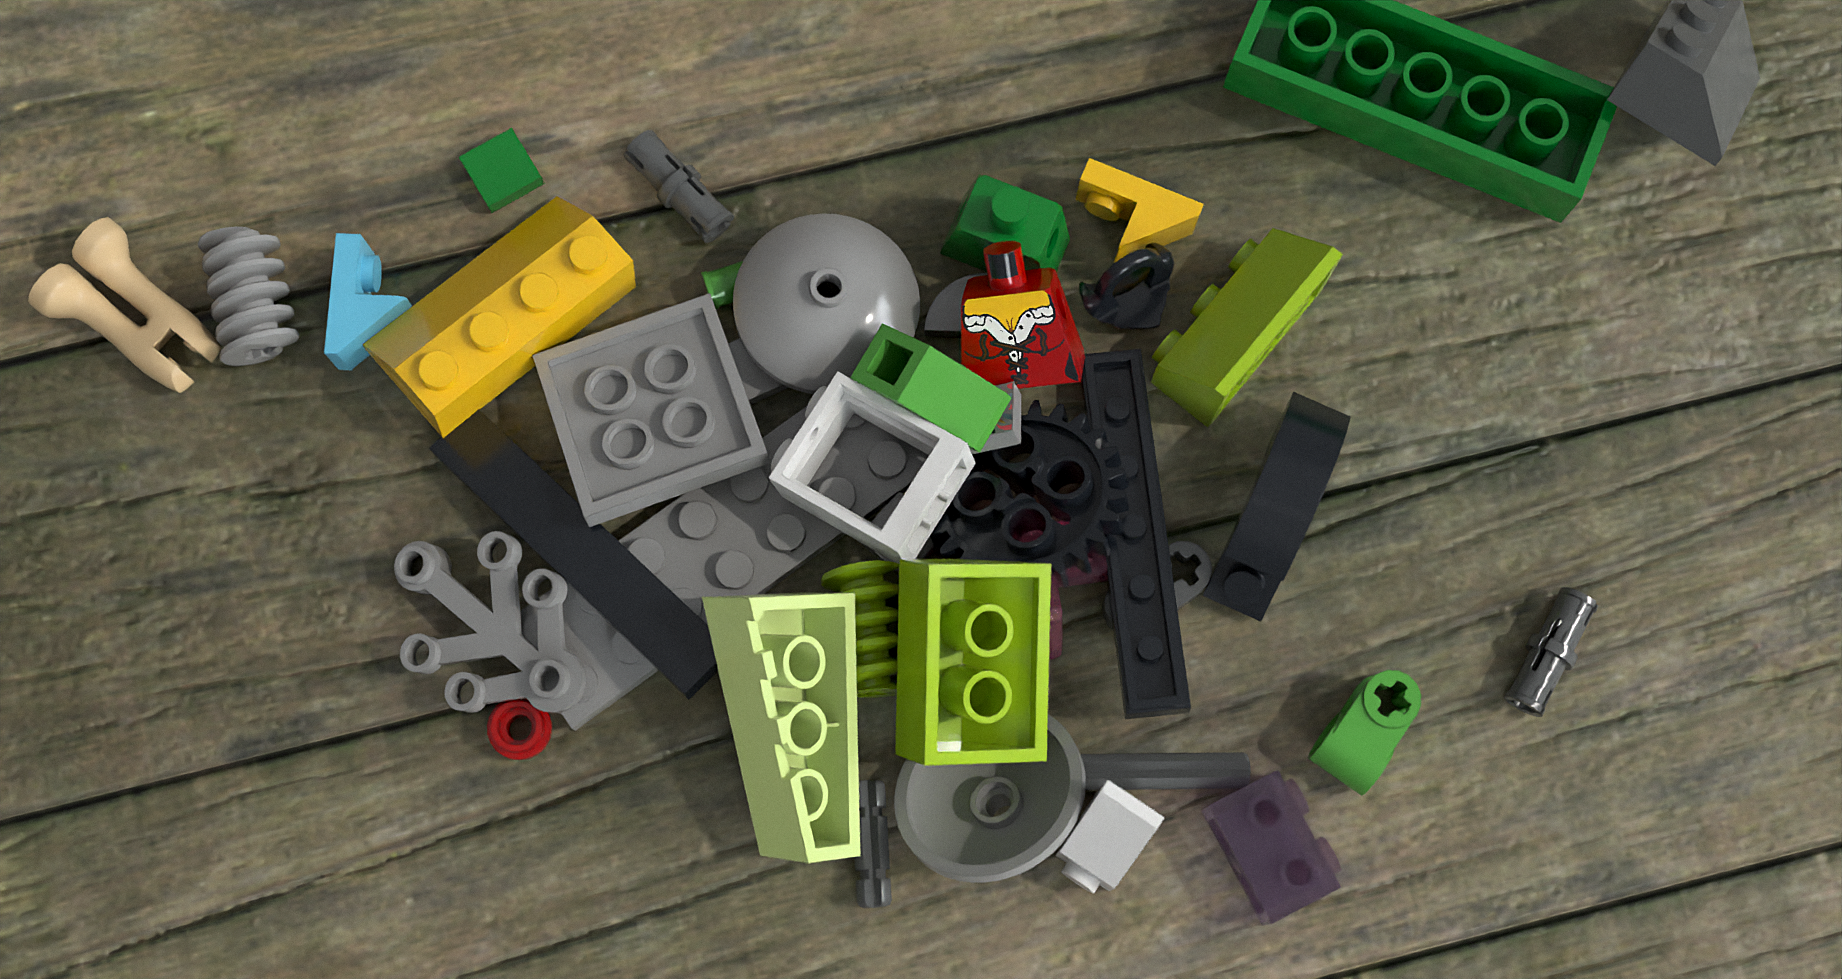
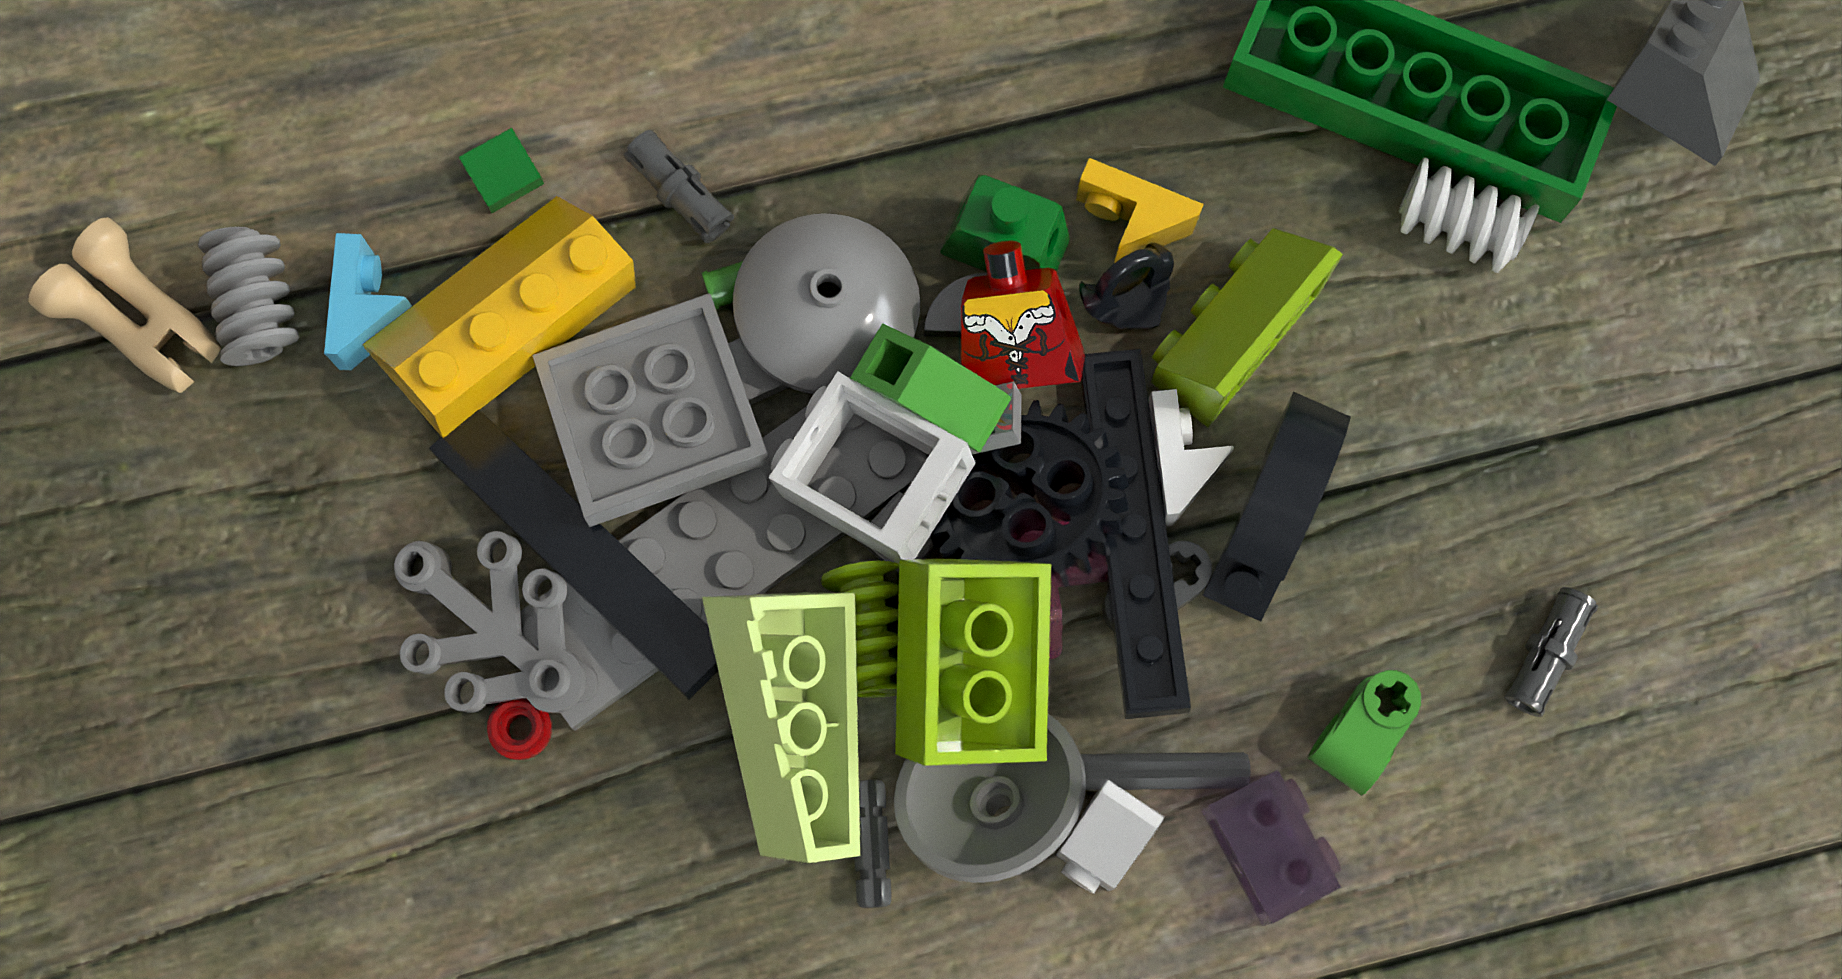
none -> white slope [1148,389,1234,526]
none -> white piece [1399,157,1539,273]

